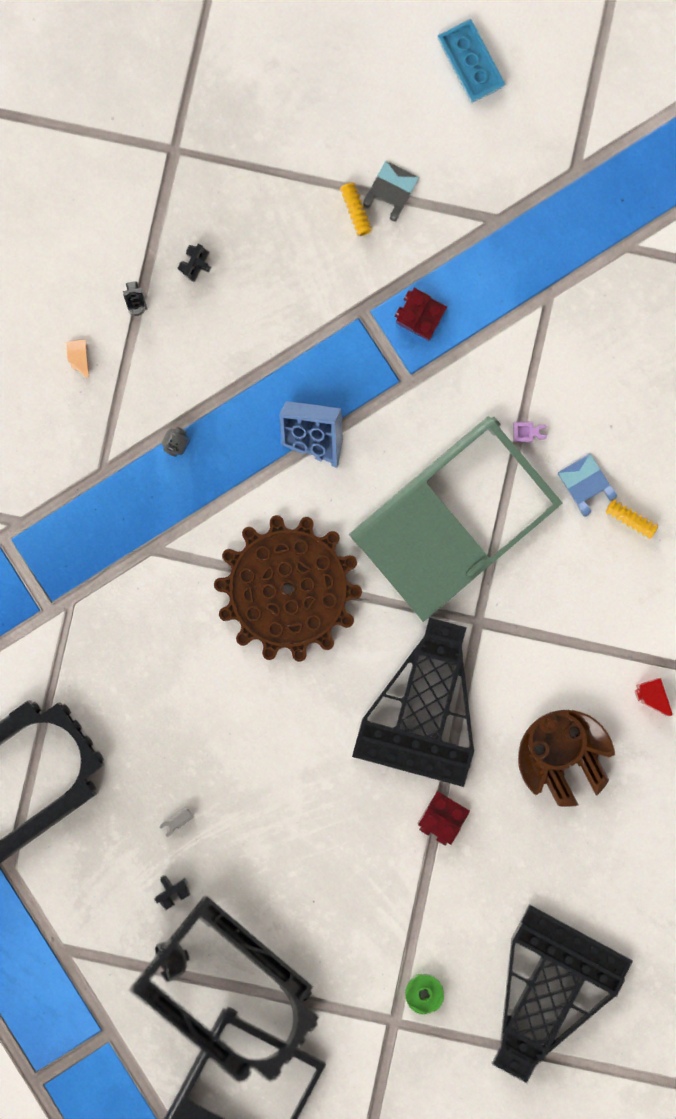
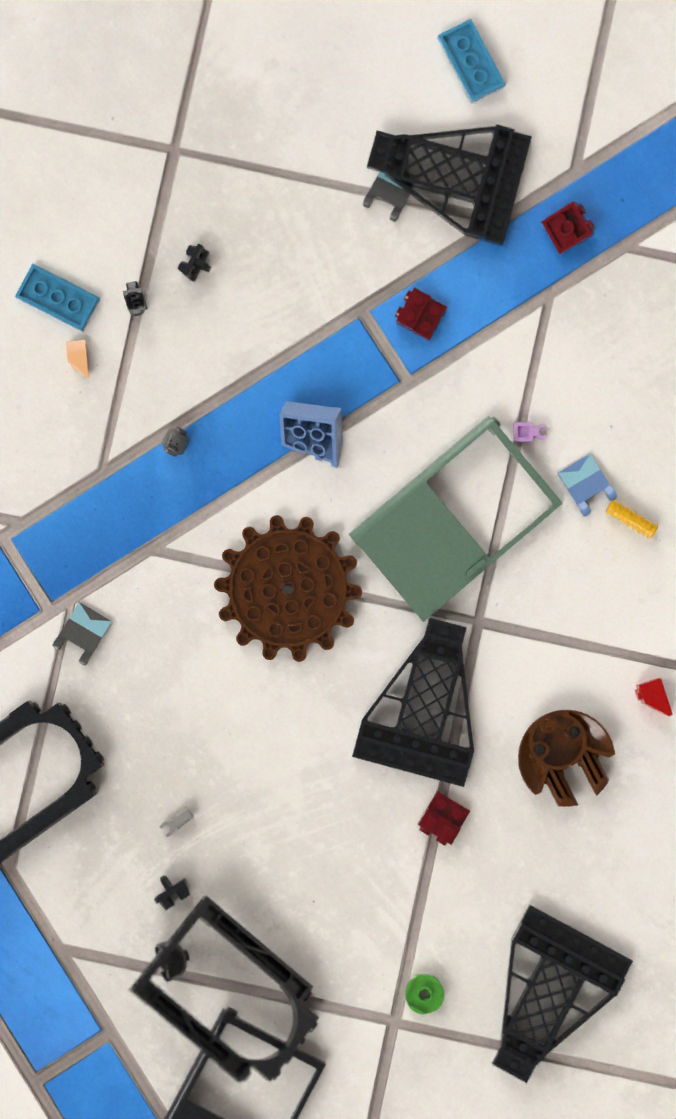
yellow piece [340,182,373,236] -> none
none -> dark azure tile [15,263,100,332]
none -> dark grey flag [52,602,112,666]
none -> black wing [367,124,532,246]
none -> dark red plate [541,201,596,254]

